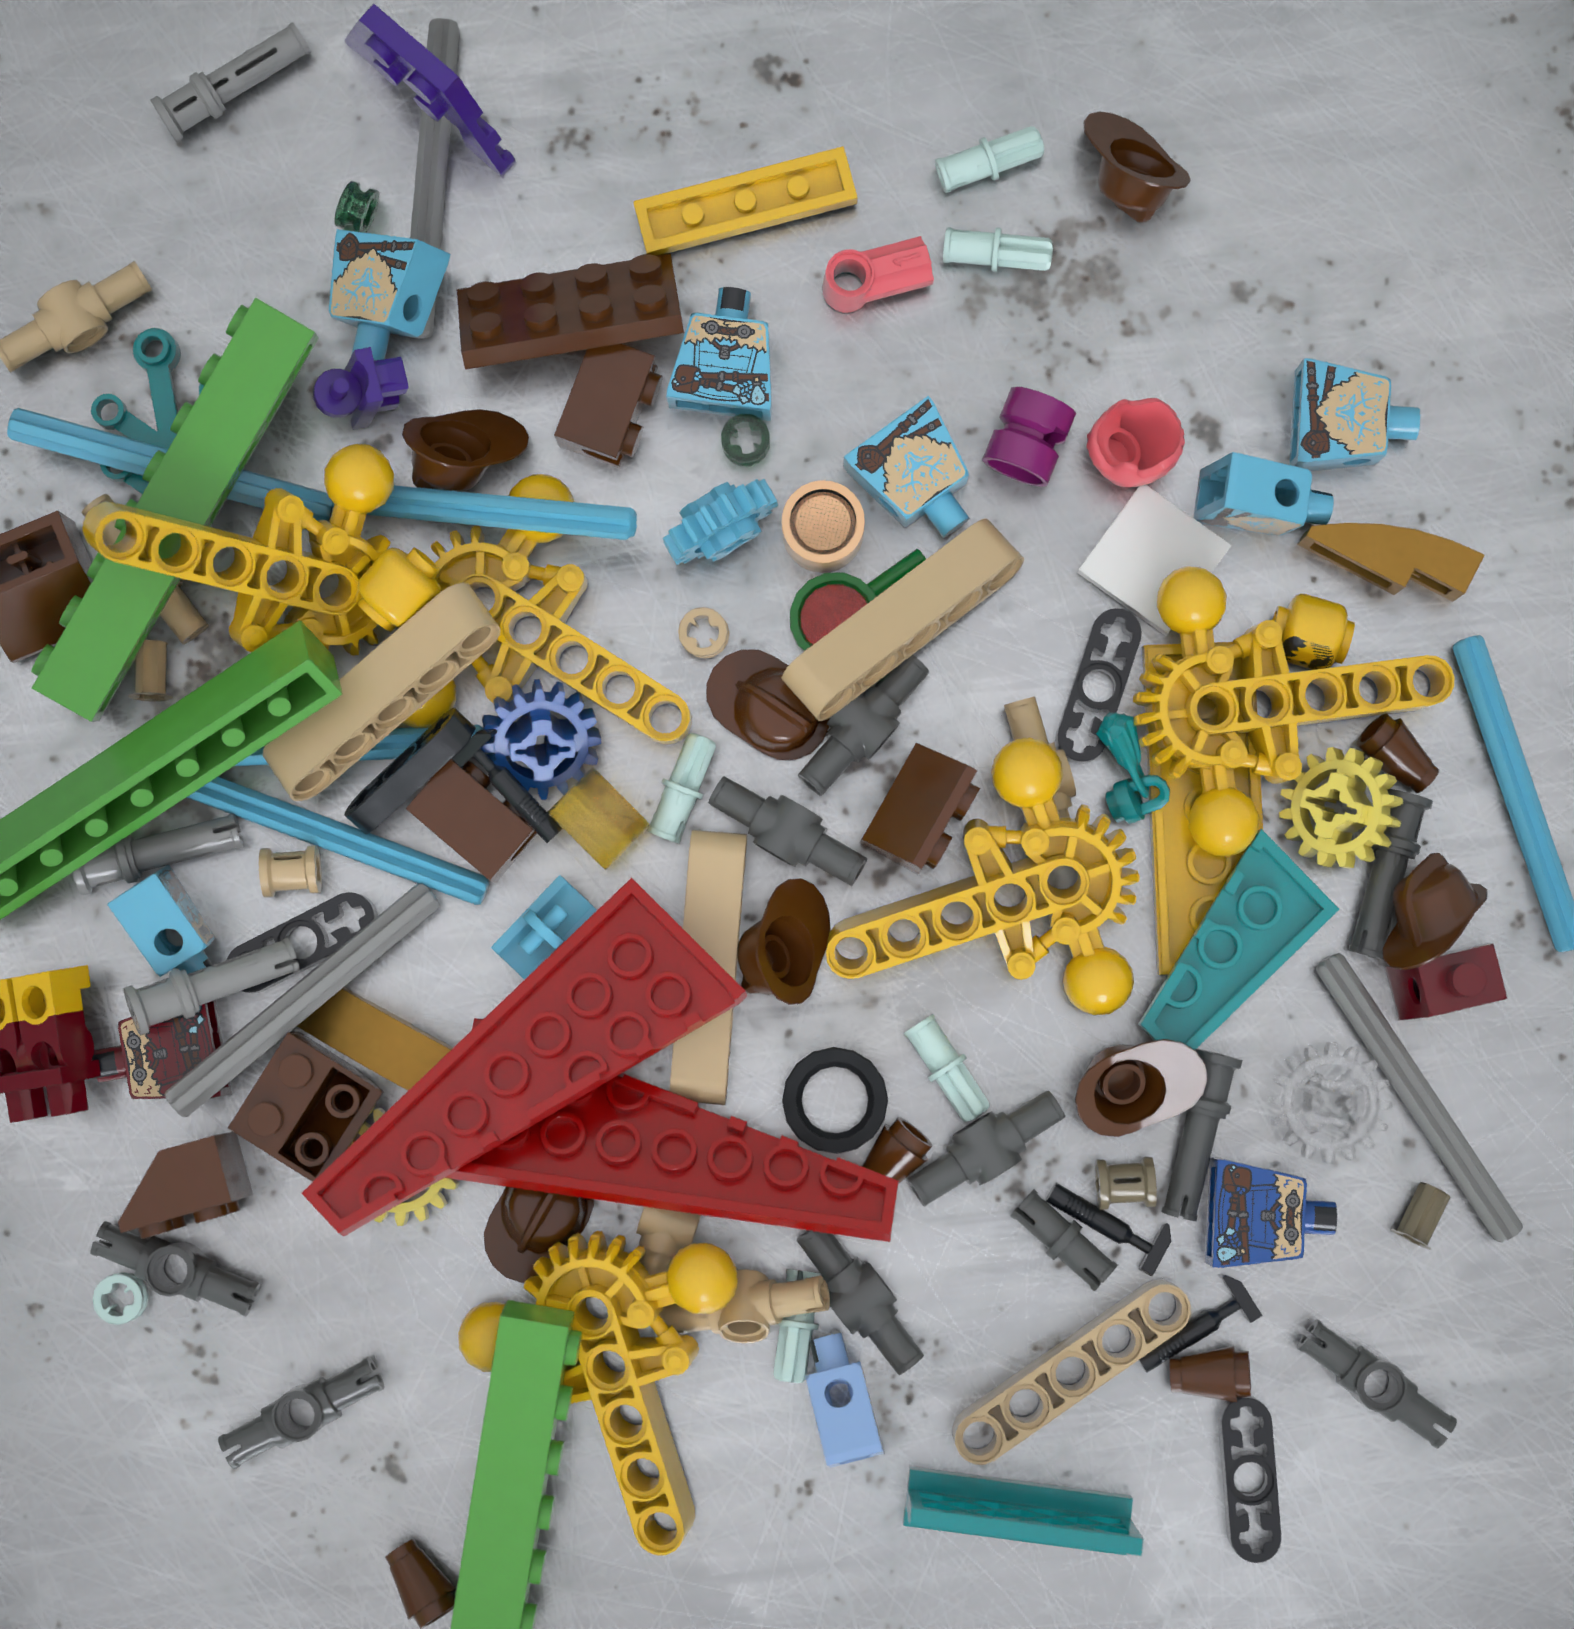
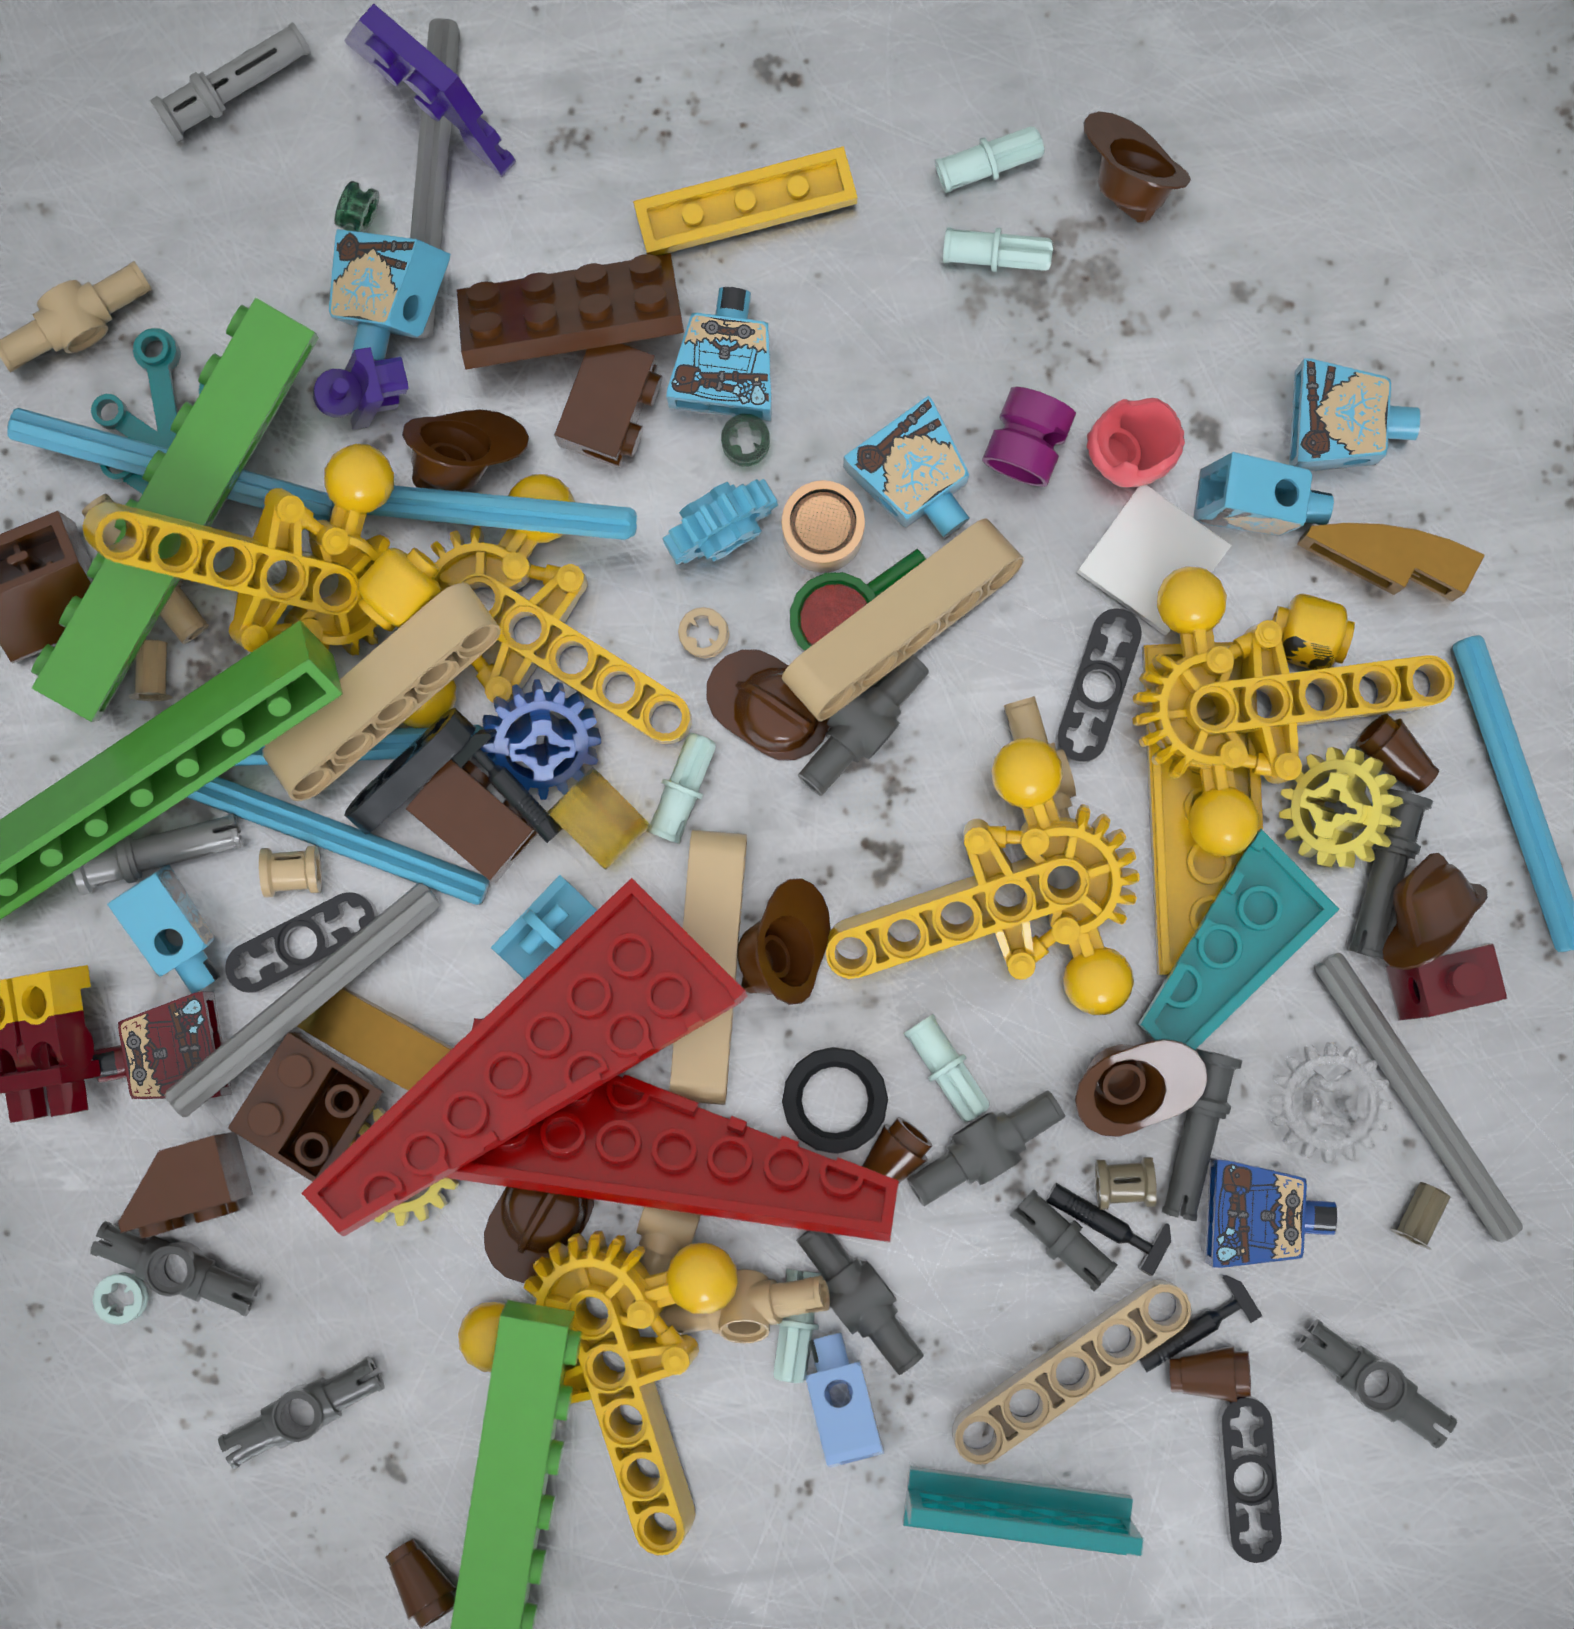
light grey pin [123,937,300,1036] -> none
dark grey pin [708,776,868,886] -> none
coral piece [822,236,934,313] -> none
reddish brown slope [860,743,980,875] -> none
teal piece [1096,713,1170,824] -> none

